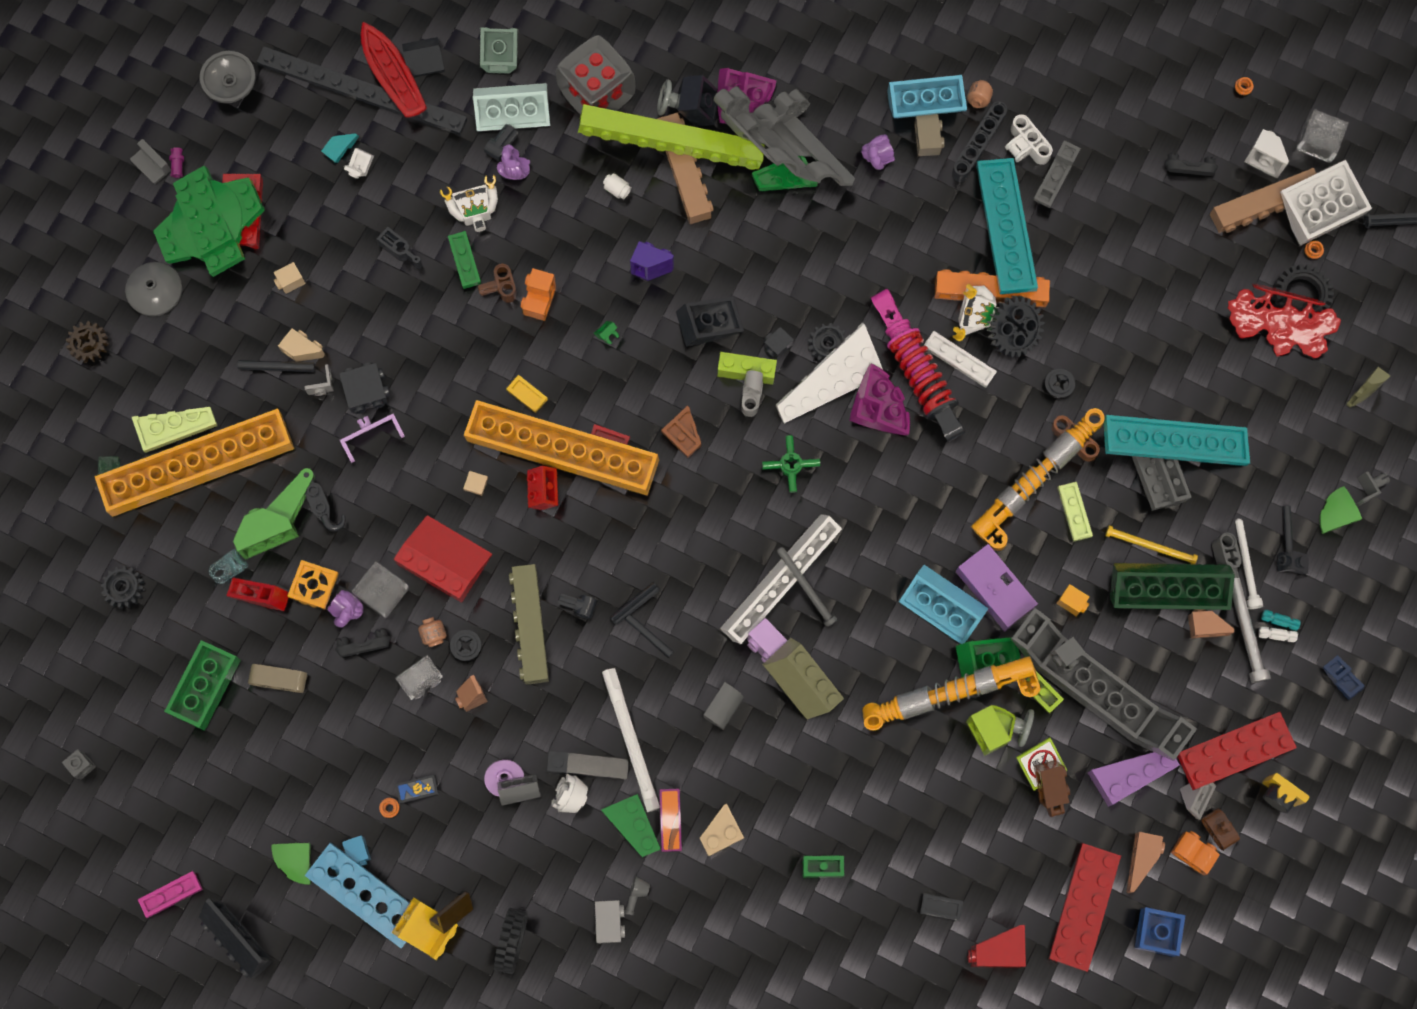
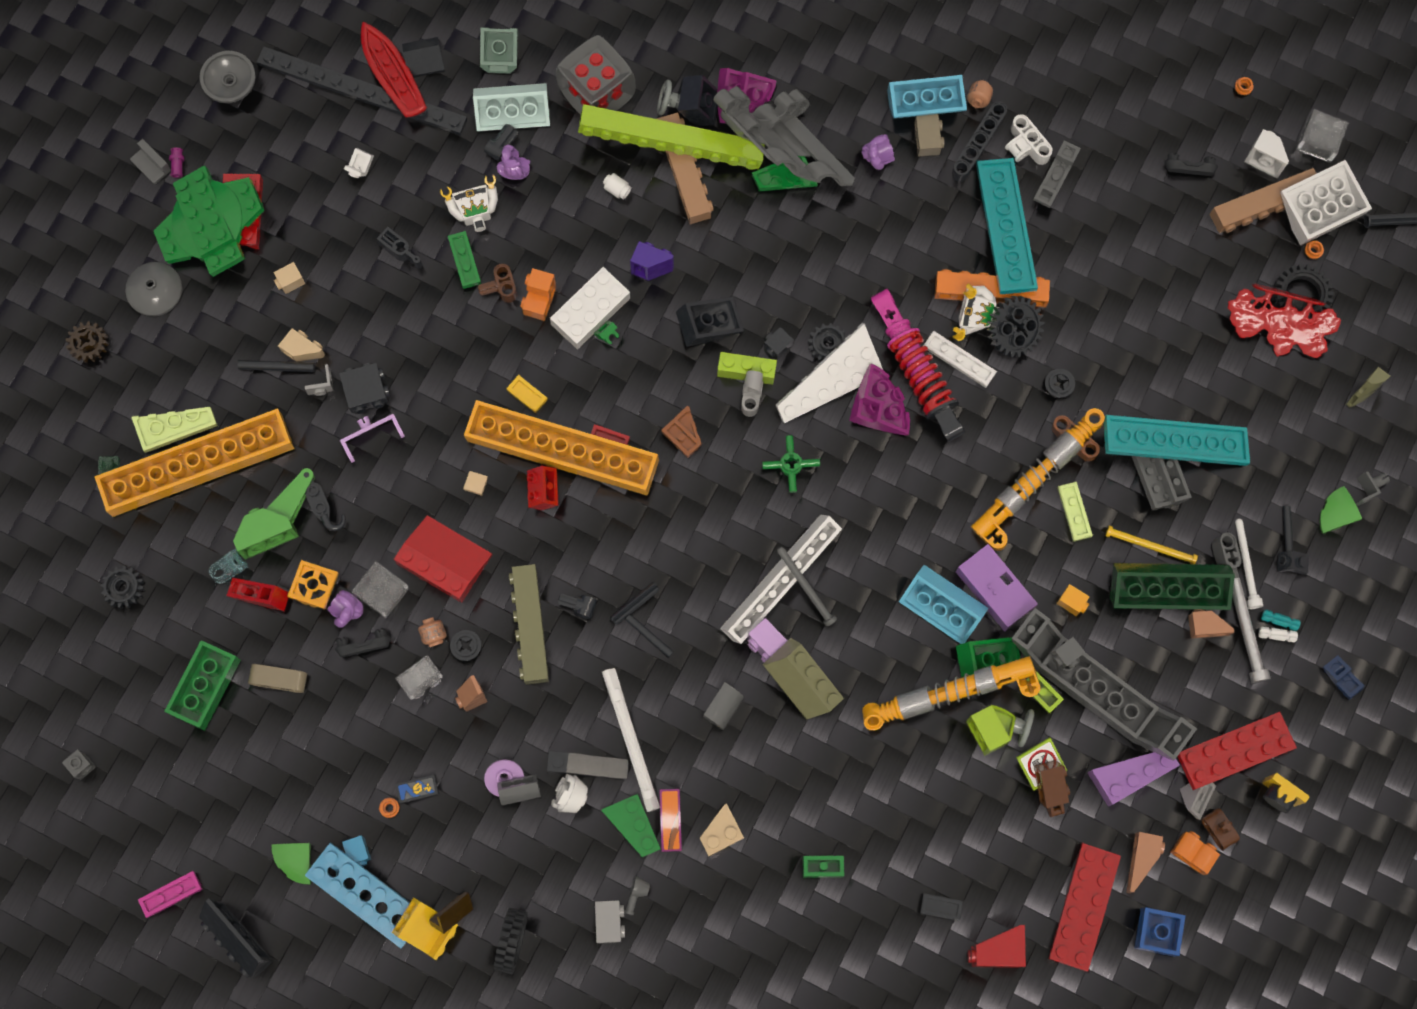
teal slope [321,134,359,163] -> none
none -> white brick [550,267,630,350]

